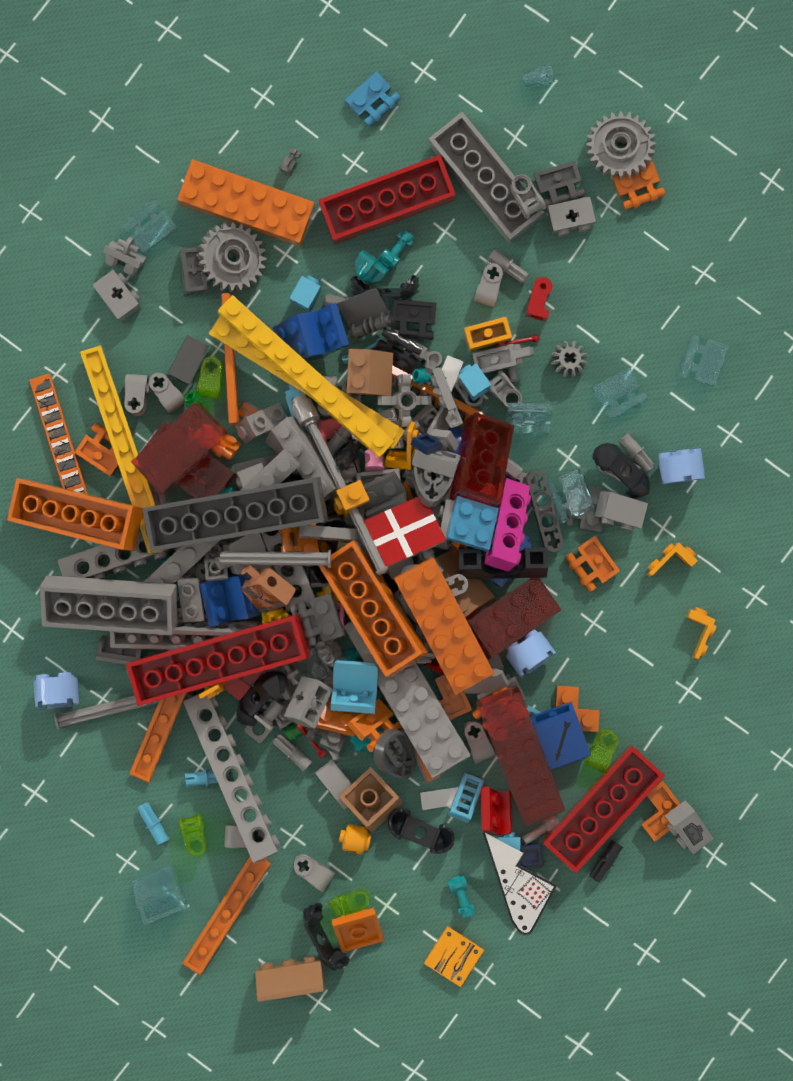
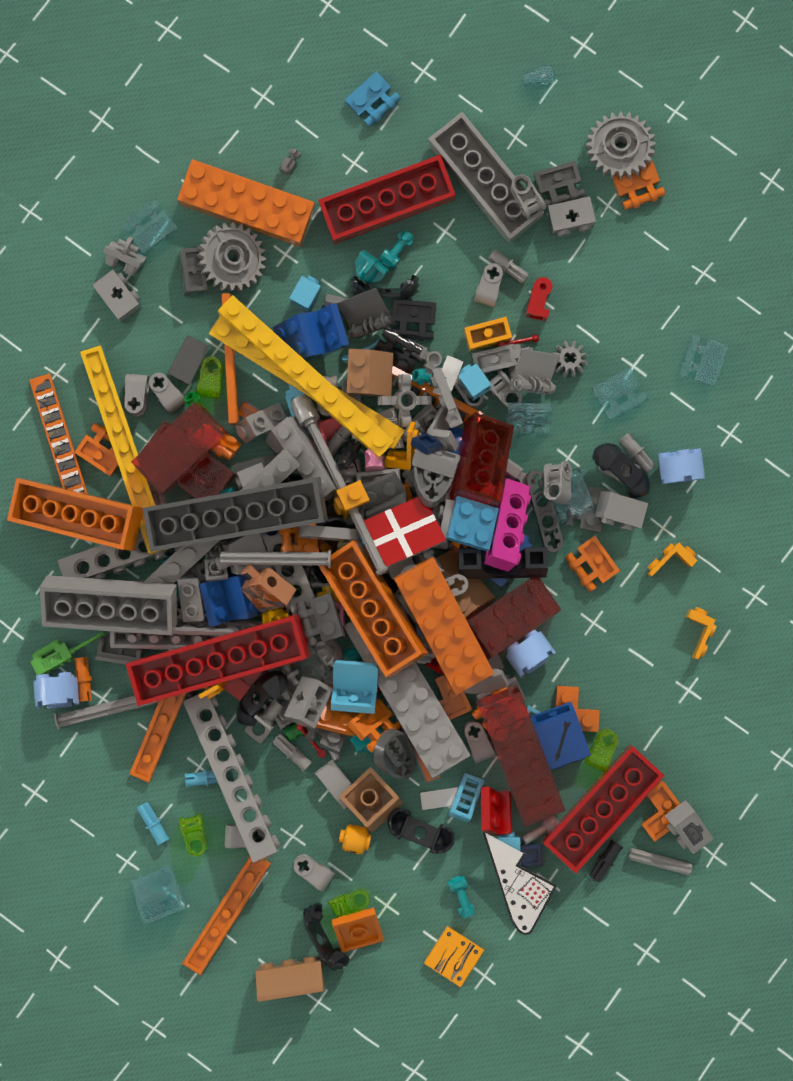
none -> bright green piece [30,631,106,675]
none -> orange pin [74,657,92,702]
none -> light grey hinge [508,349,560,395]
none -> light grey piece [544,461,572,505]
none -> light grey axle [628,848,693,875]

